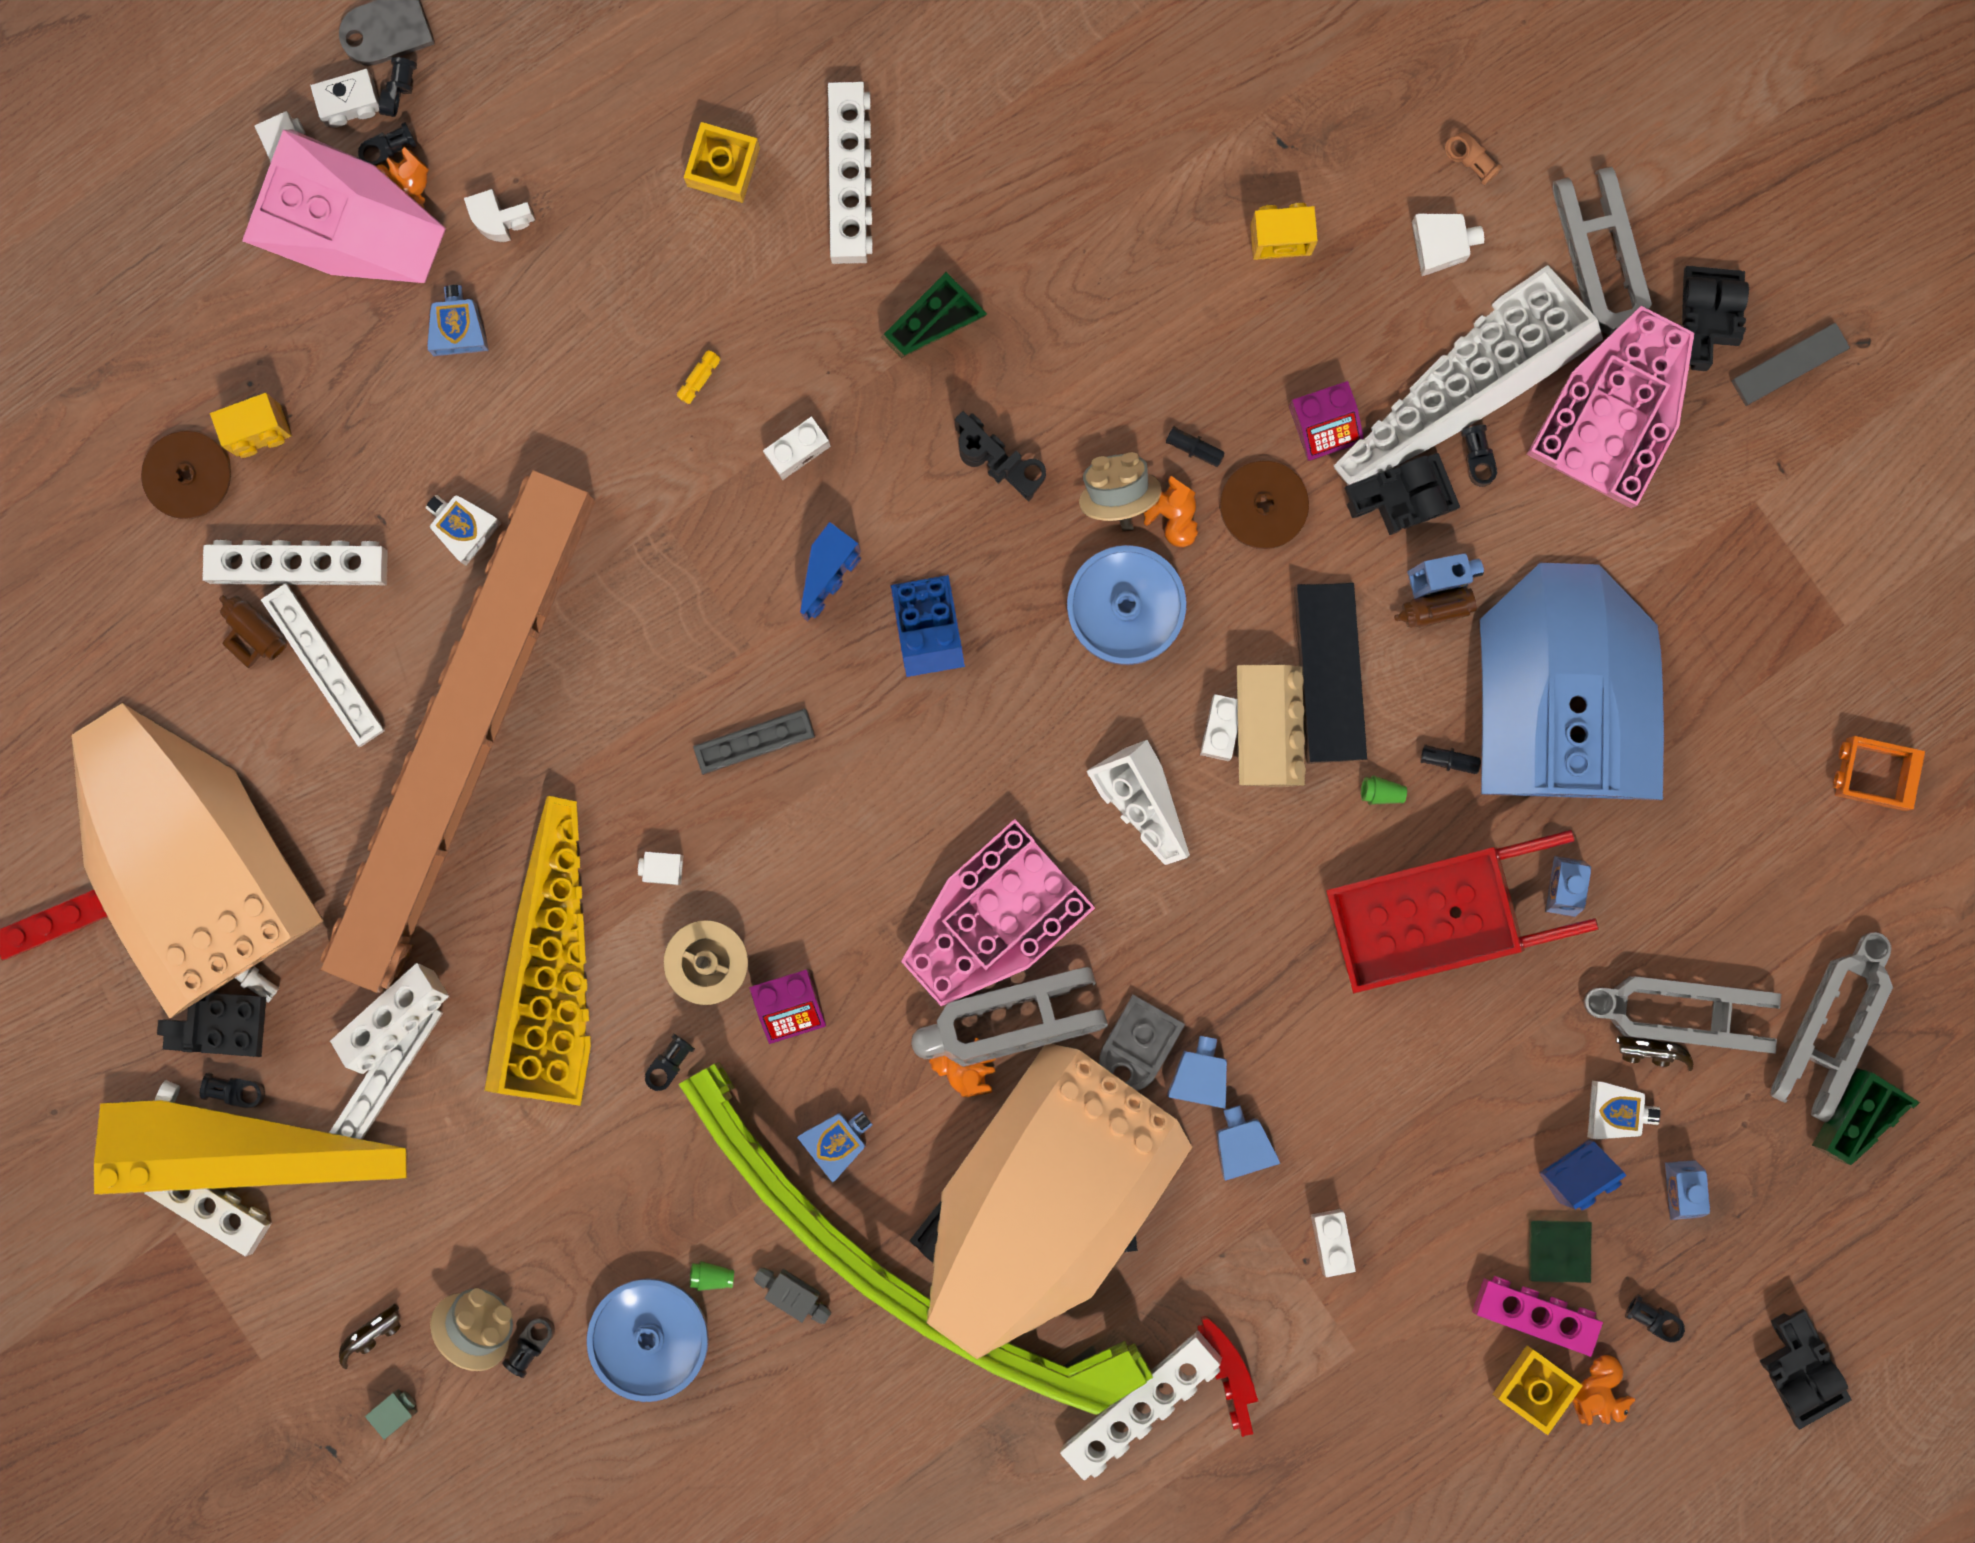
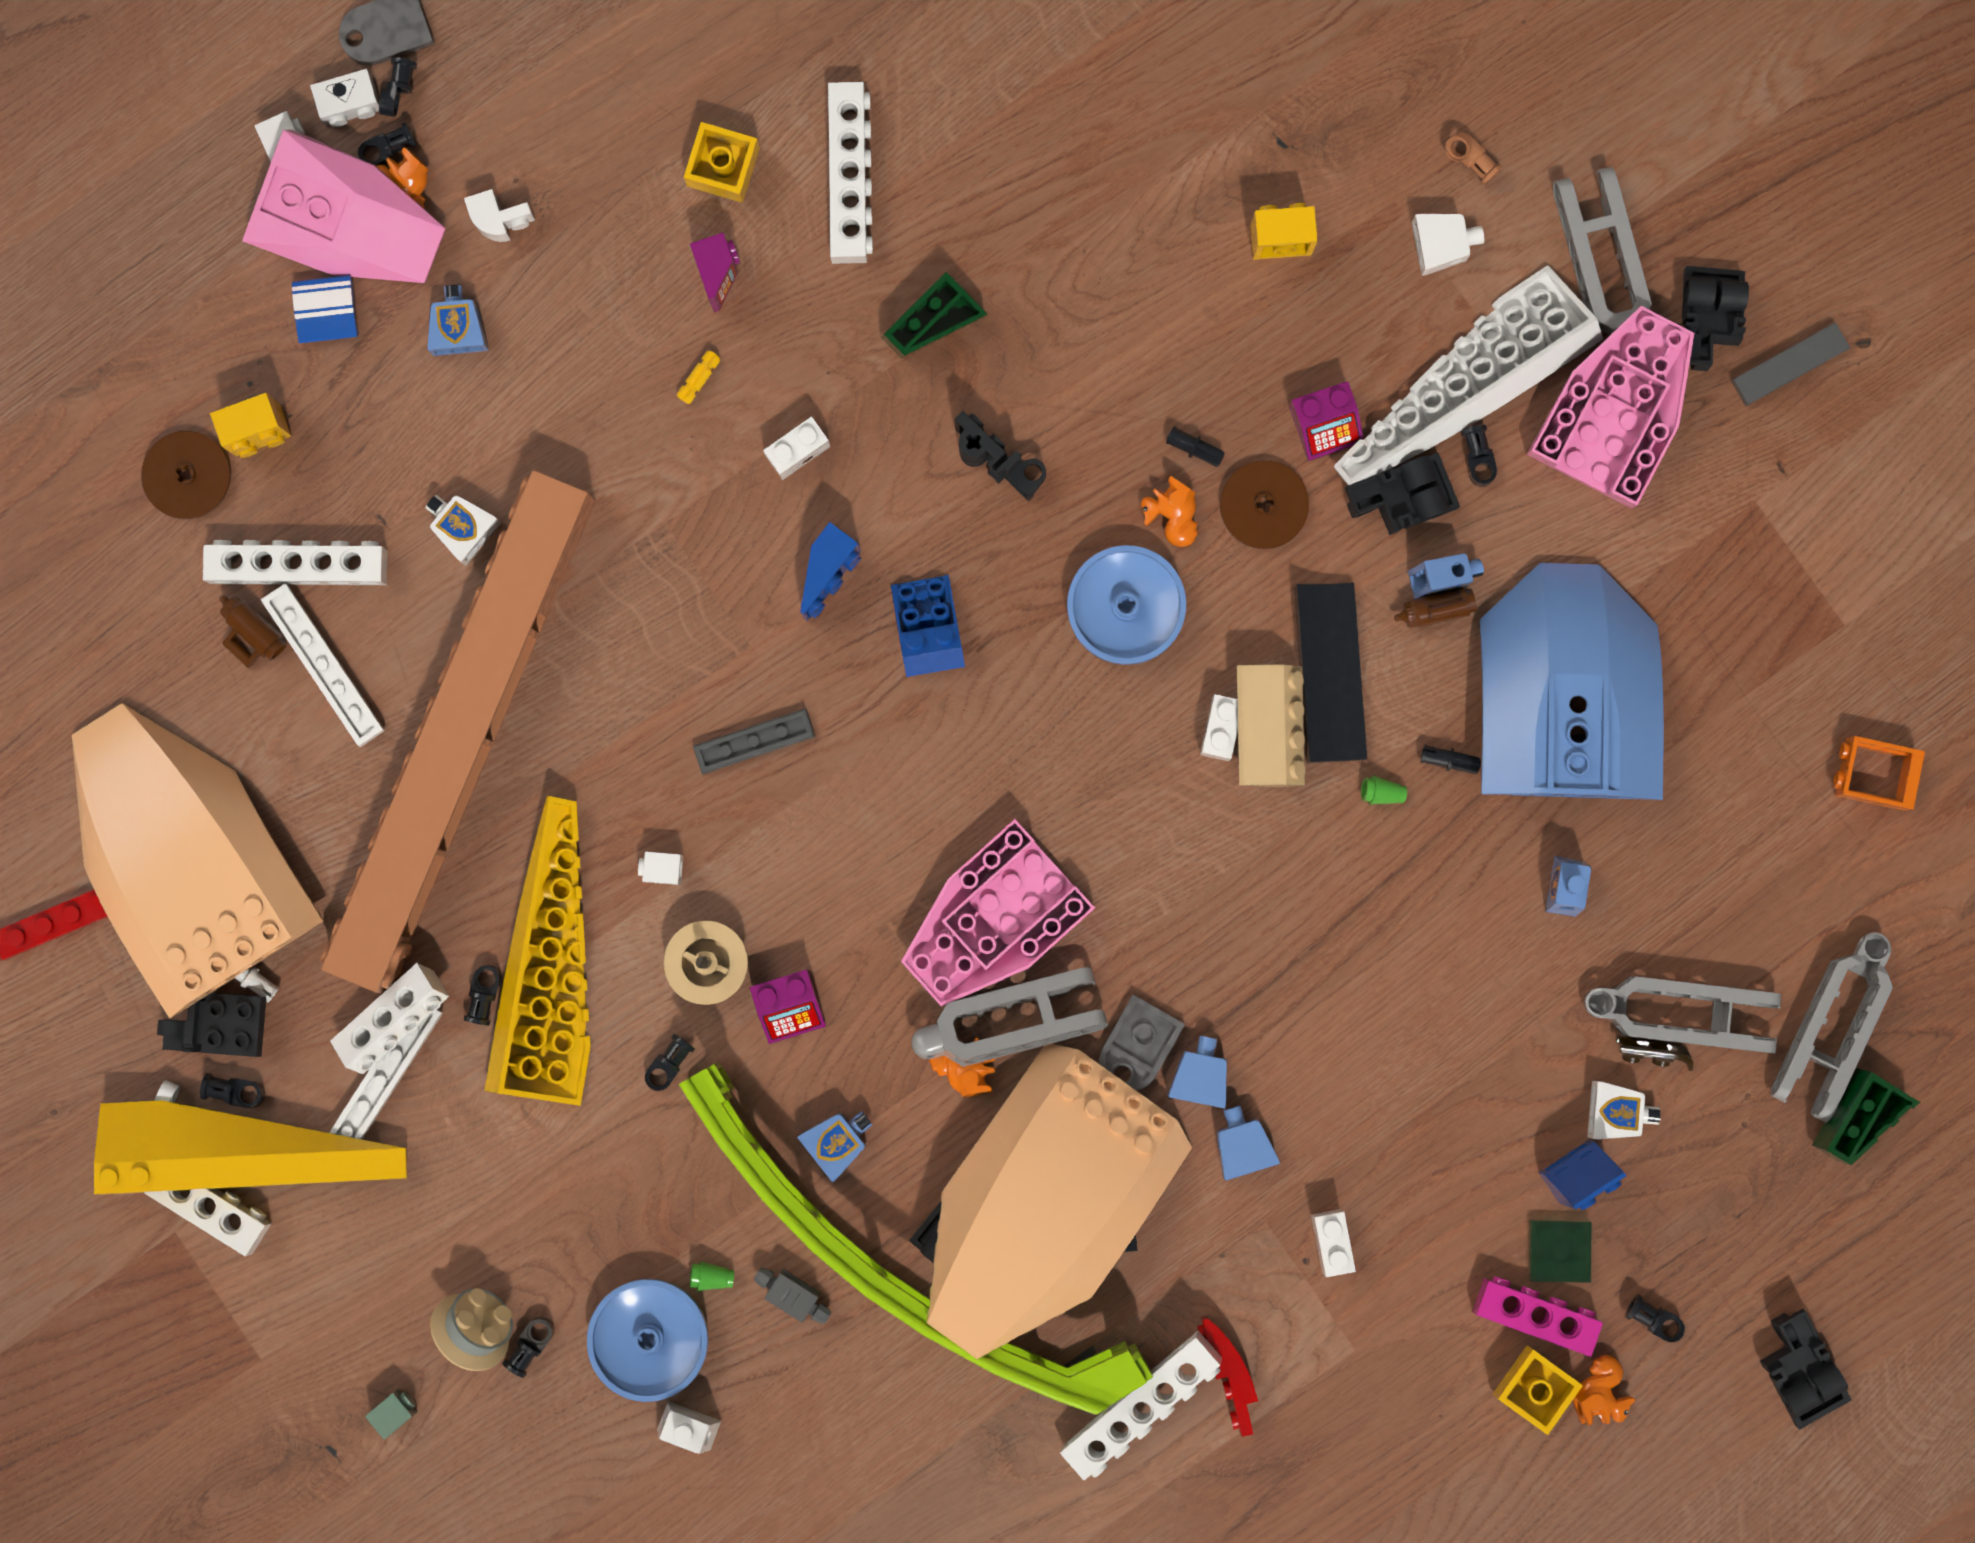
dark brown piece [339,1304,401,1369] -> none
tan piece [1079,452,1162,532] -> none
white wedge [1087,740,1190,865] -> none
red piece [1326,830,1599,994] -> none
medium blue torso [1665,1160,1710,1220] -> none
none -> blue slope [292,275,359,343]
none -> black connector [463,965,502,1026]
none -> white torso [657,1401,721,1454]
none -> magenta slope [690,232,740,312]

